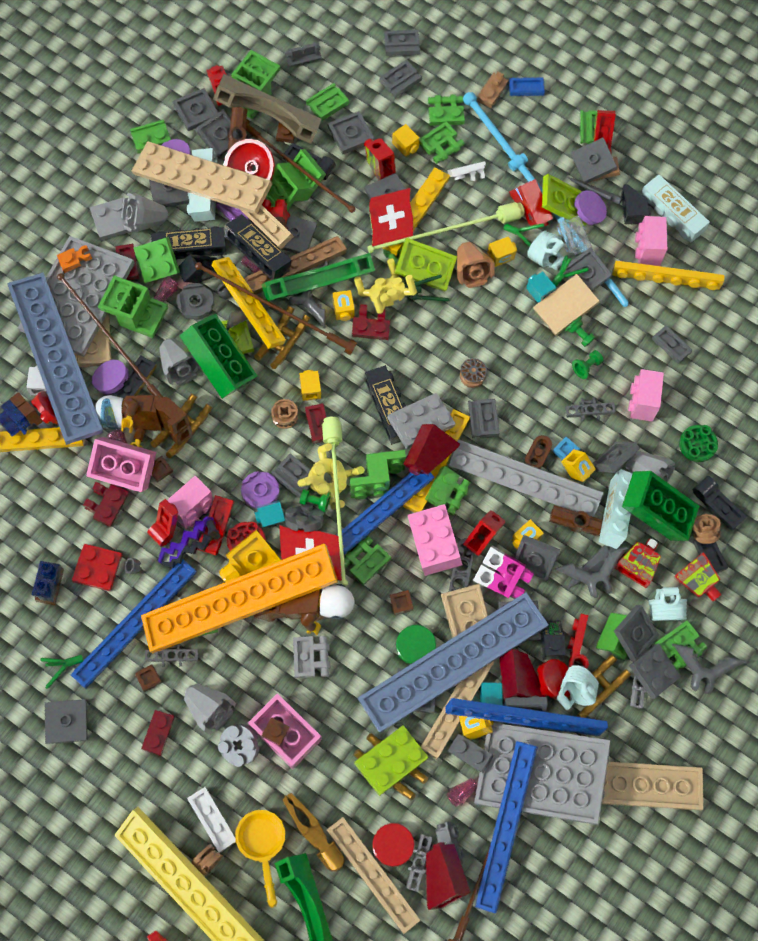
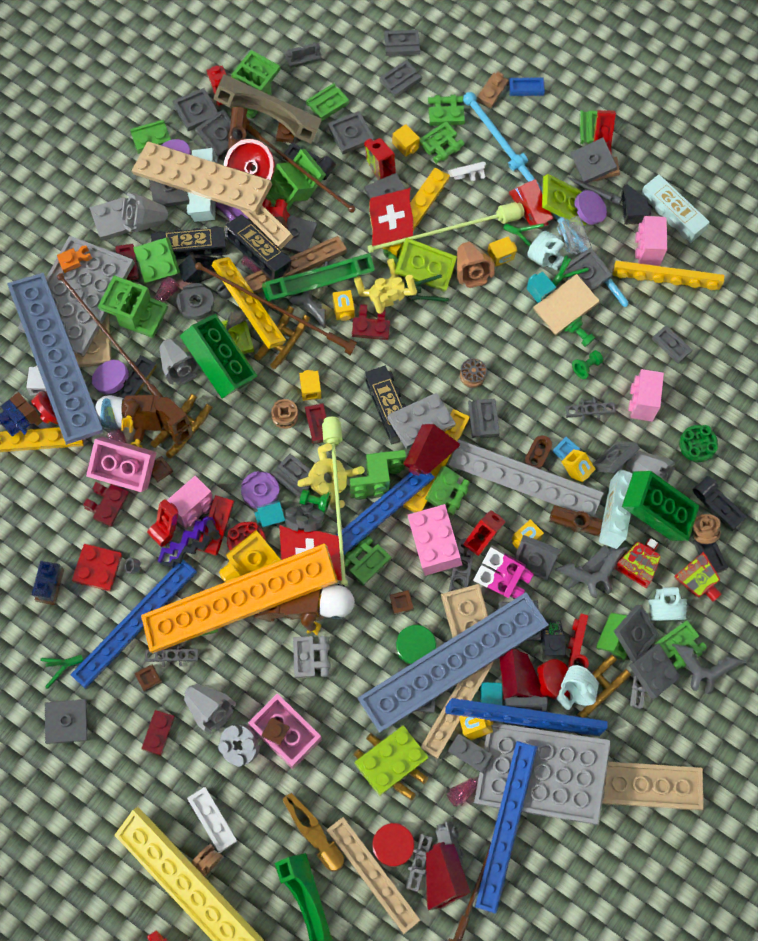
yellow piece [235,810,285,908] -> none

